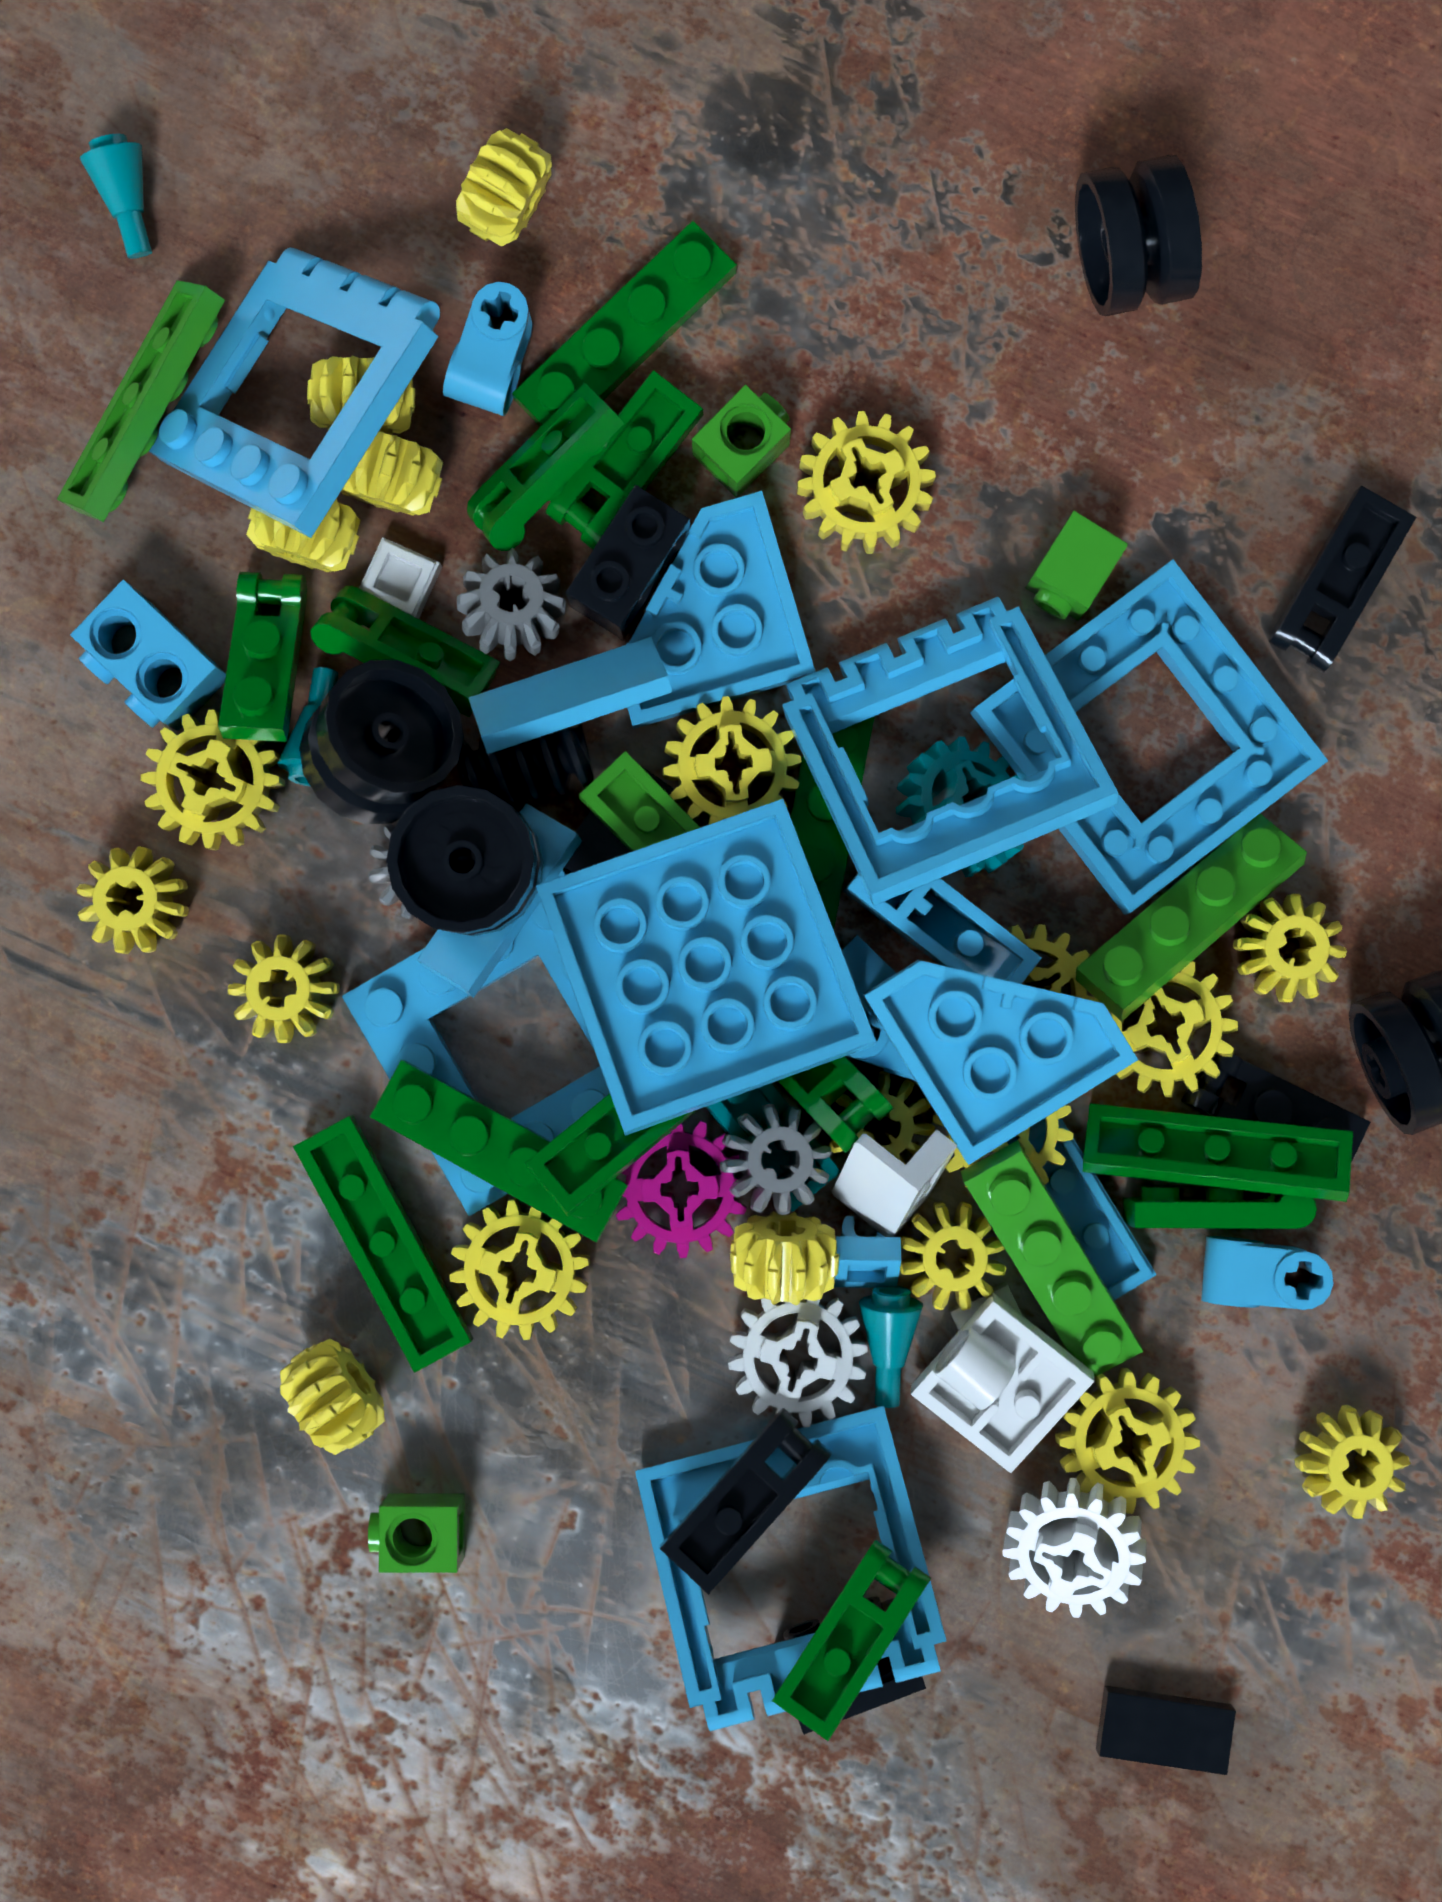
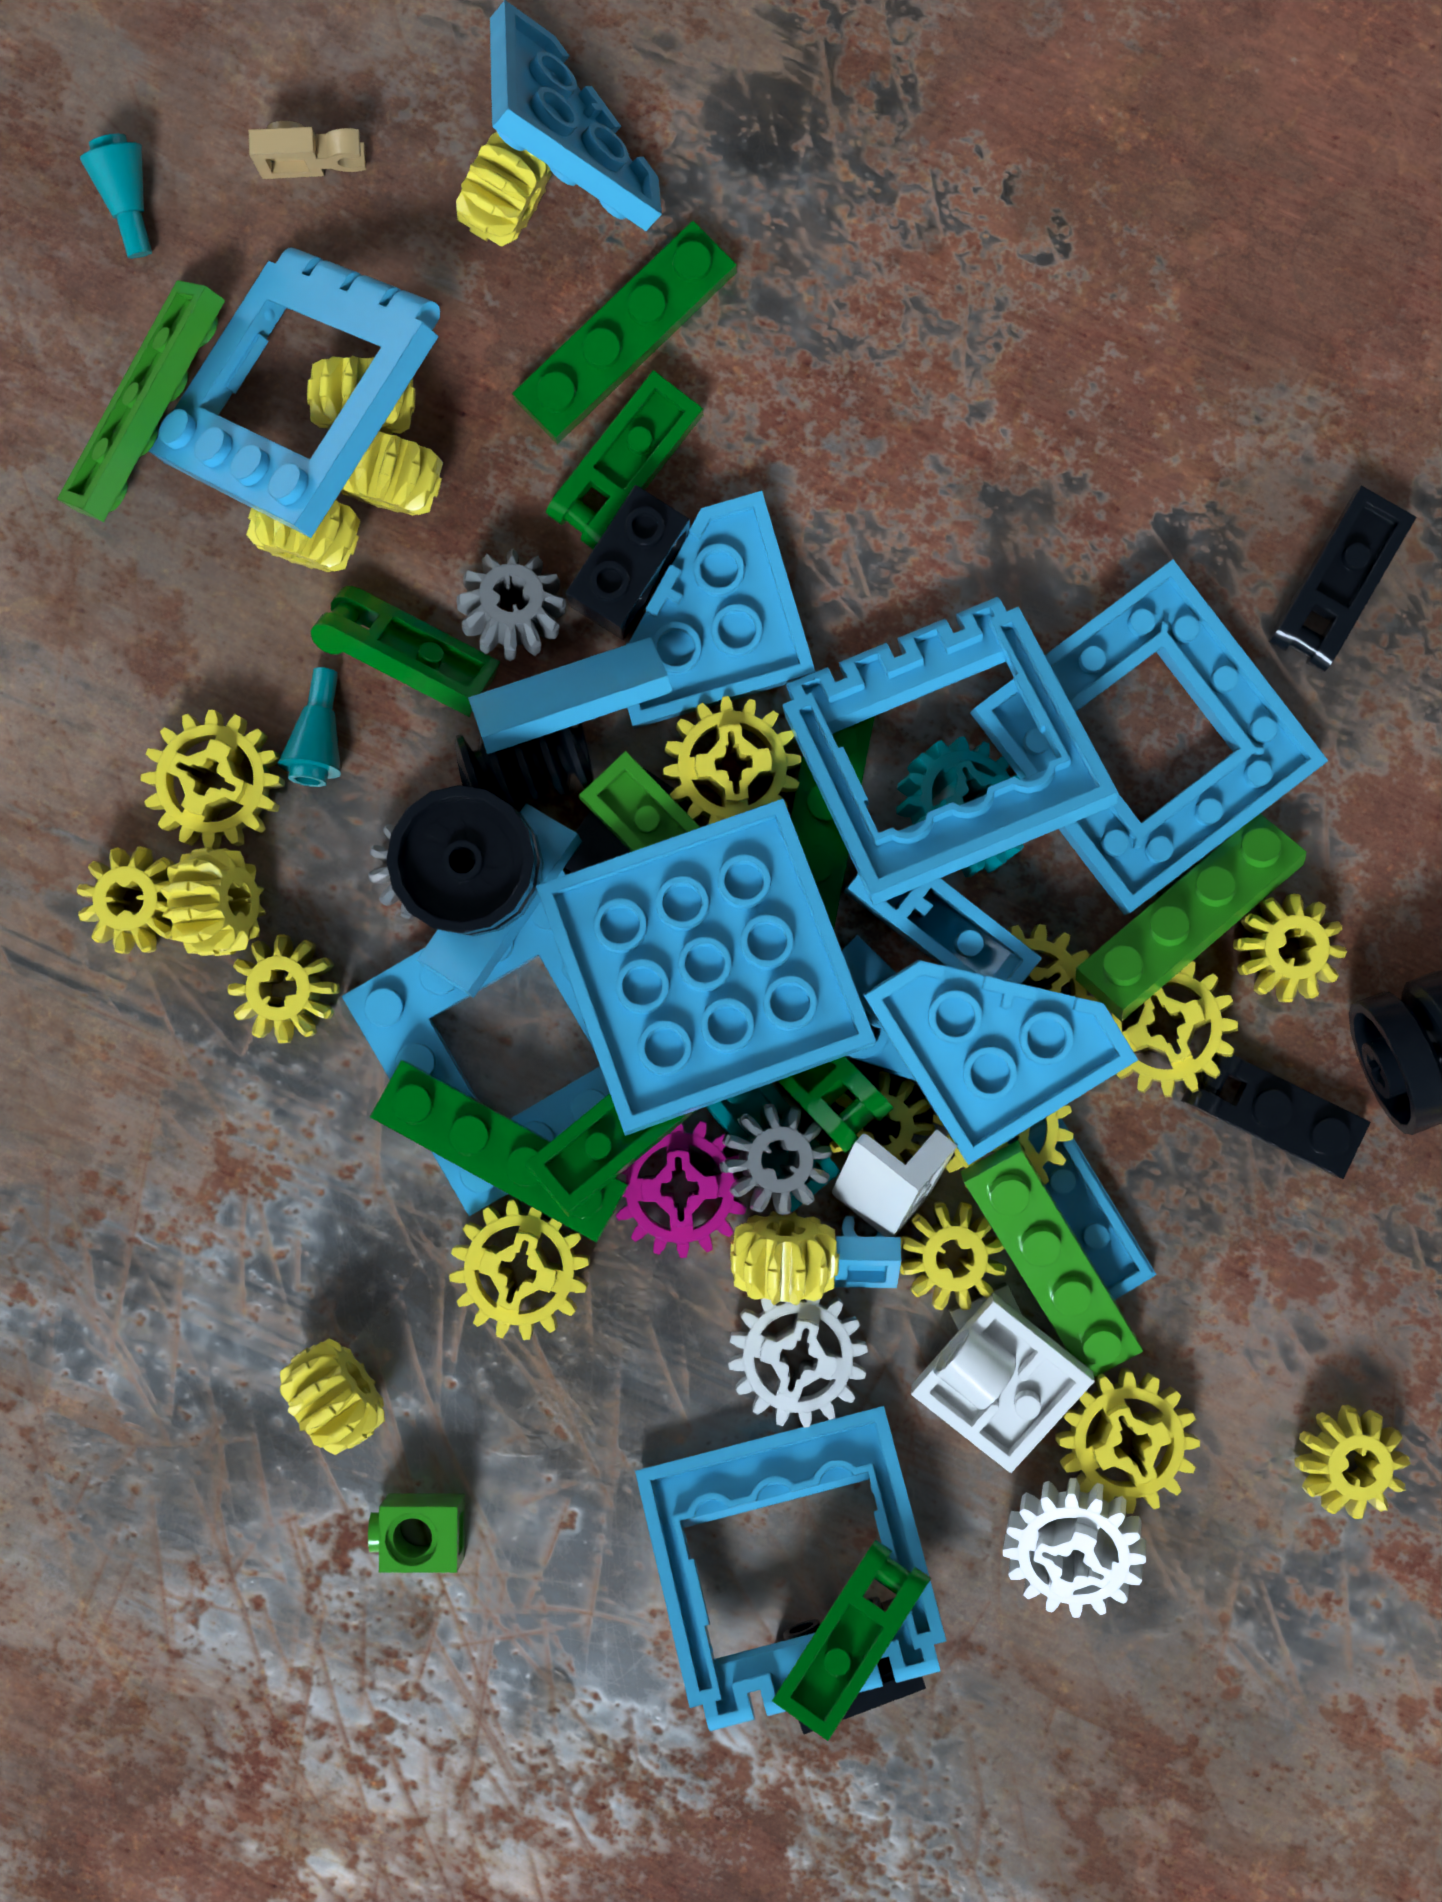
medium azure brick [70,579,226,731] -> none
green plate [218,572,307,742] -> none
green plate [293,1115,474,1373] -> none
black wheel [299,660,464,824] -> none
white tile [359,537,442,619] -> none
medium azure piece [443,282,533,416] -> none
green plate [467,382,625,551] -> none
black plate [660,1408,832,1595] -> none
bright green brick [692,384,791,498] -> none
light yellow gear [797,411,936,554] -> none
teal cone [859,1286,923,1408] -> none
bright green brick [1025,511,1128,621] -> none
black wheel [1075,155,1202,317] -> none
green plate [1083,1103,1353,1202] -> none
black tile [1096,1685,1236,1775] -> none
green plate [1123,1185,1317,1229] -> none
medium azure piece [1201,1236,1334,1310] -> none
none -> light yellow gear [160,847,266,956]
none -> tan plate [248,121,366,179]
none -> medium azure plate [490,0,662,231]

